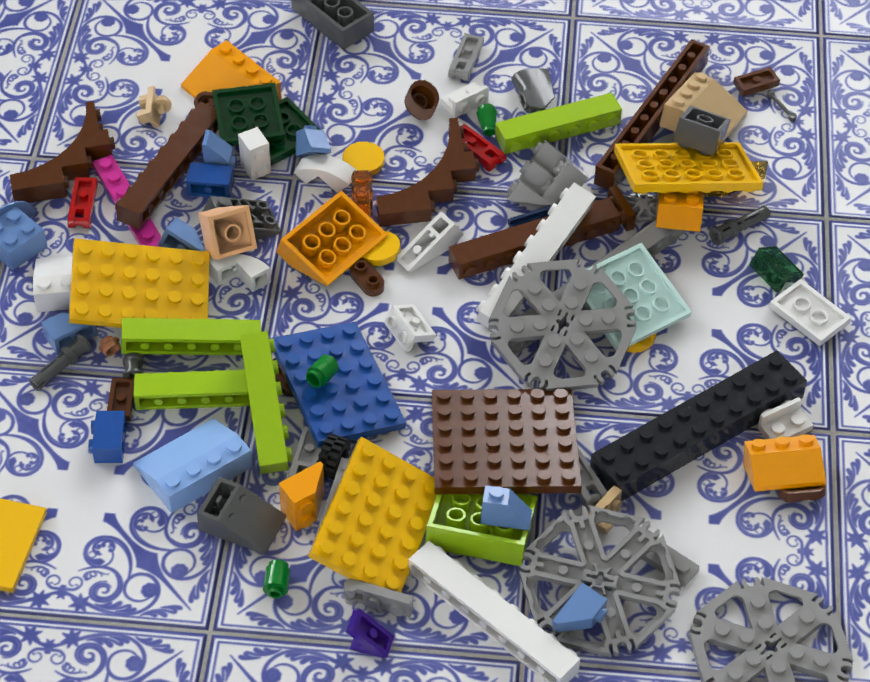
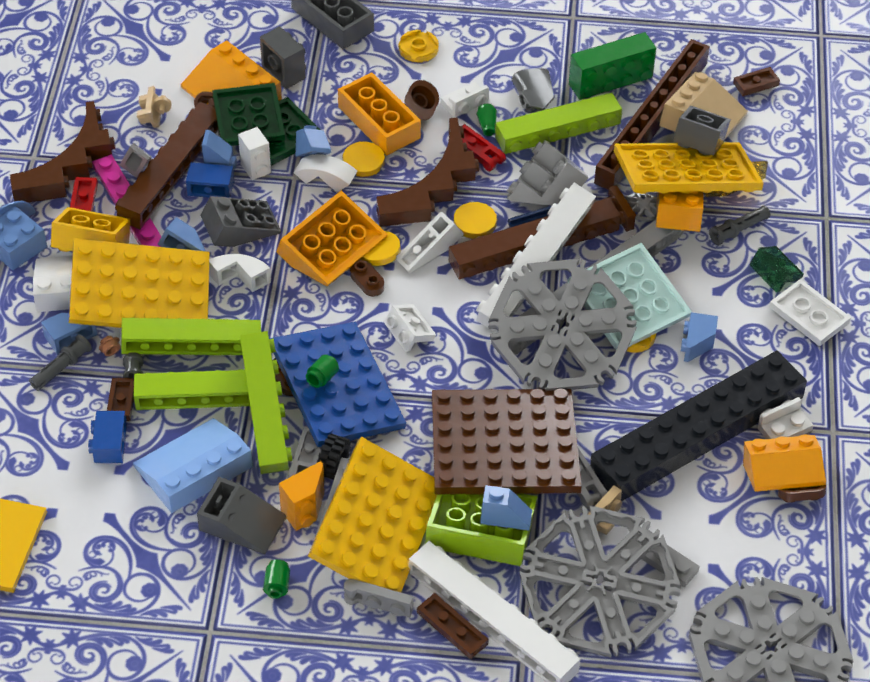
light nougat slope [198,205,257,260] -> none
dark purple slope [346,609,394,658] -> none
clear orange brick [351,170,373,218] -> none
light grey plate [448,33,484,81] -> none
medium blue slope [552,583,608,633] -> none
dark grey hinge [767,90,797,121] -> none
none -> yellow brick [51,207,130,252]
none -> light grey slope [120,143,152,178]
none -> dark grey brick [260,26,306,89]
none -> light orange brick [338,72,421,156]
none -> yellow tile [398,30,439,63]
none -> reddish brown plate [417,593,489,660]
none -> yellow tile [454,202,497,239]
none -> green brick [569,32,657,100]
none -> medium blue slope [680,312,718,362]

